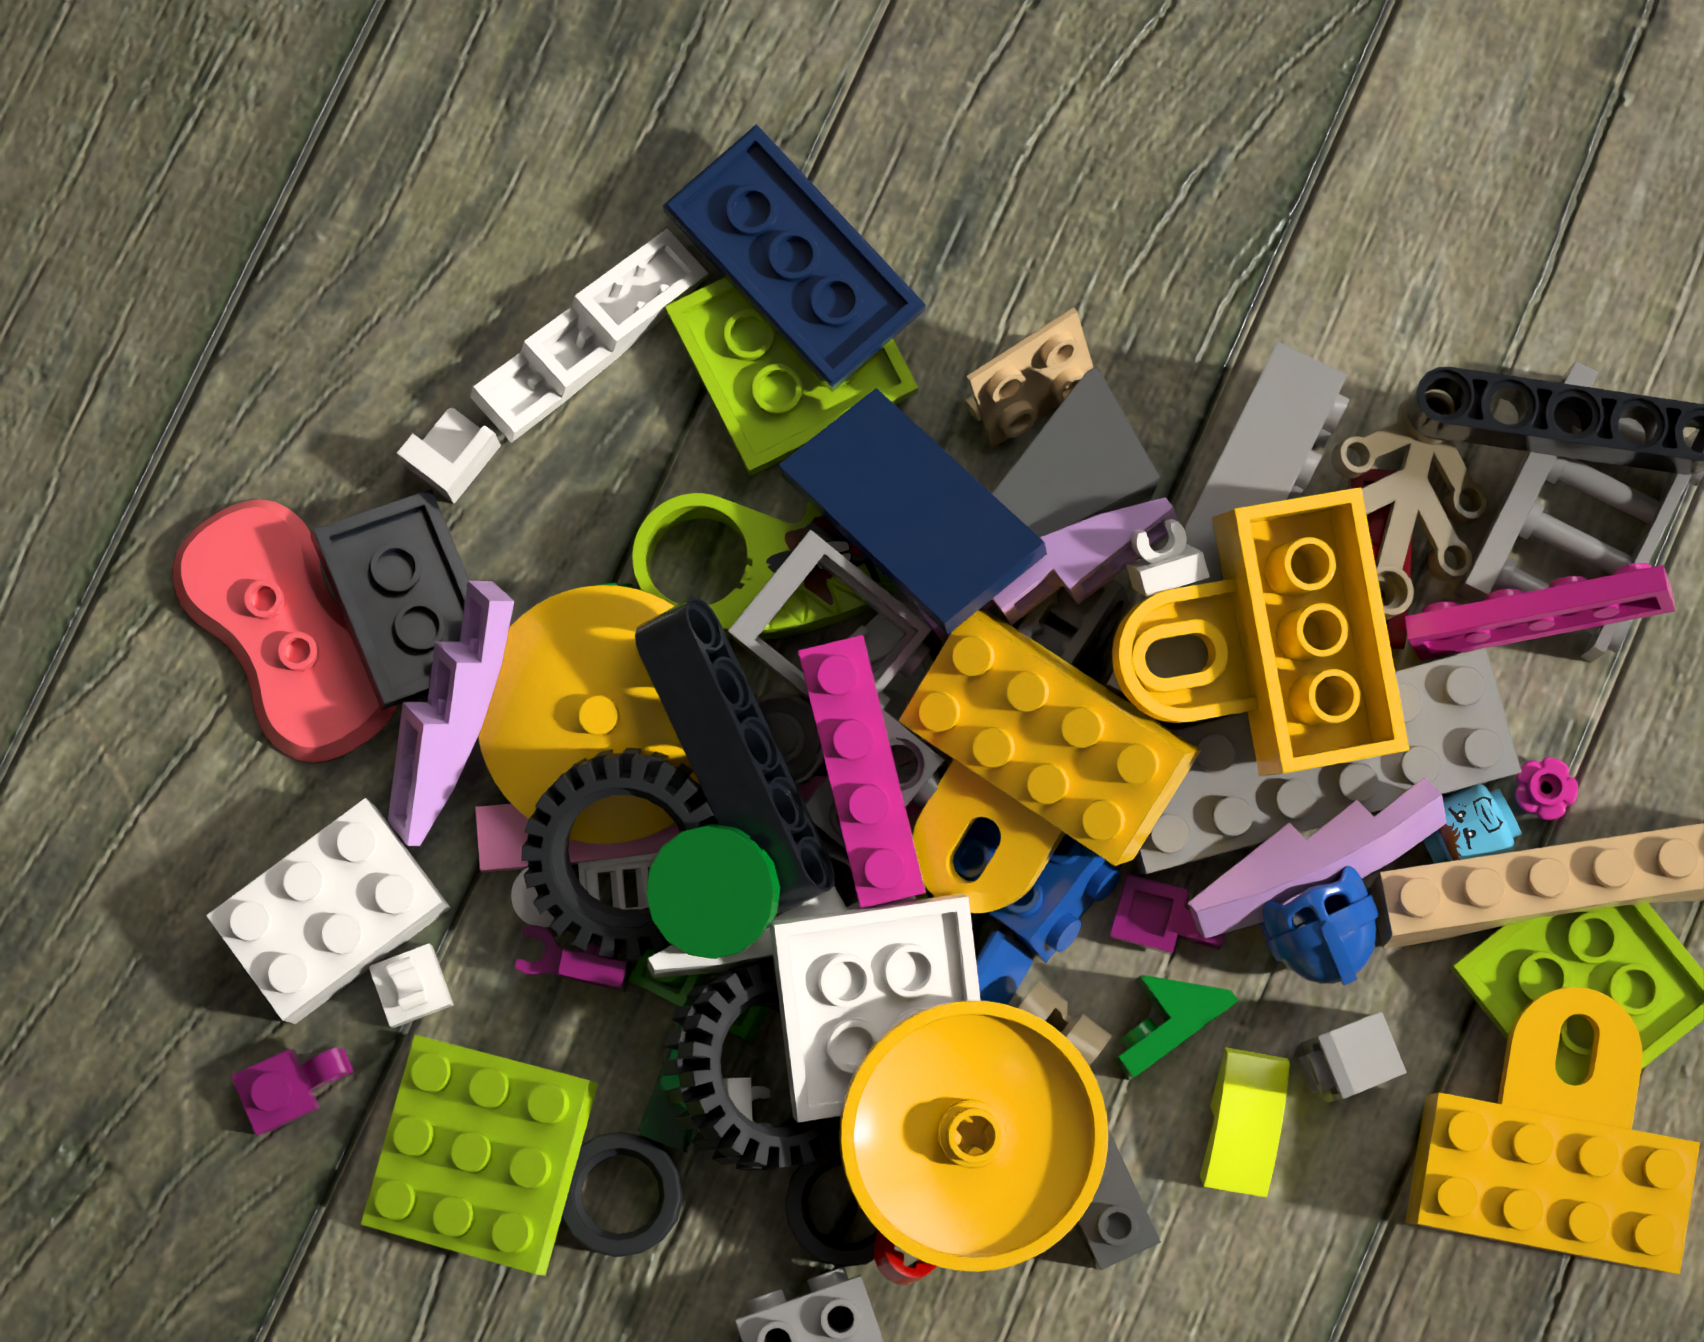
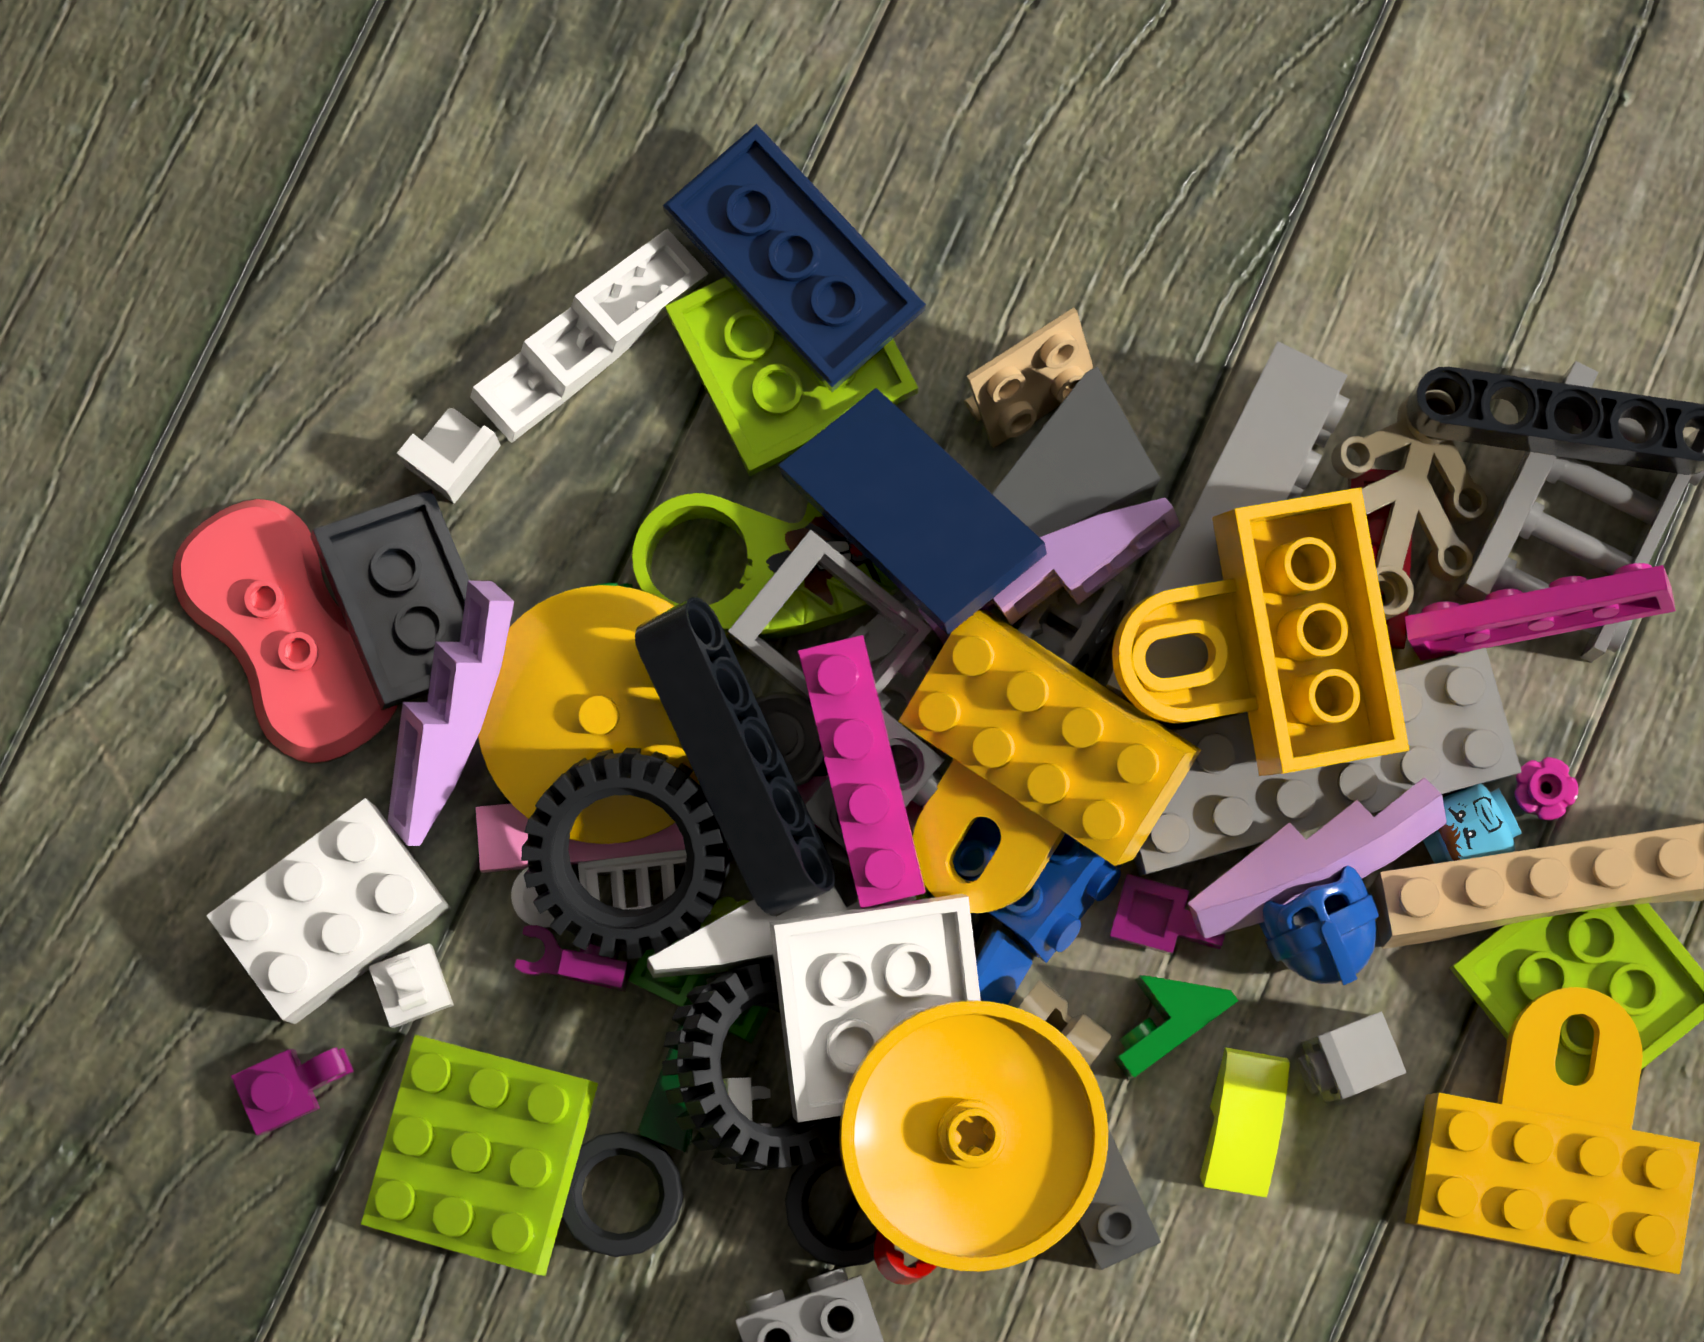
green tile [646,824,780,959] -> none
white tile [1126,519,1210,597] -> none

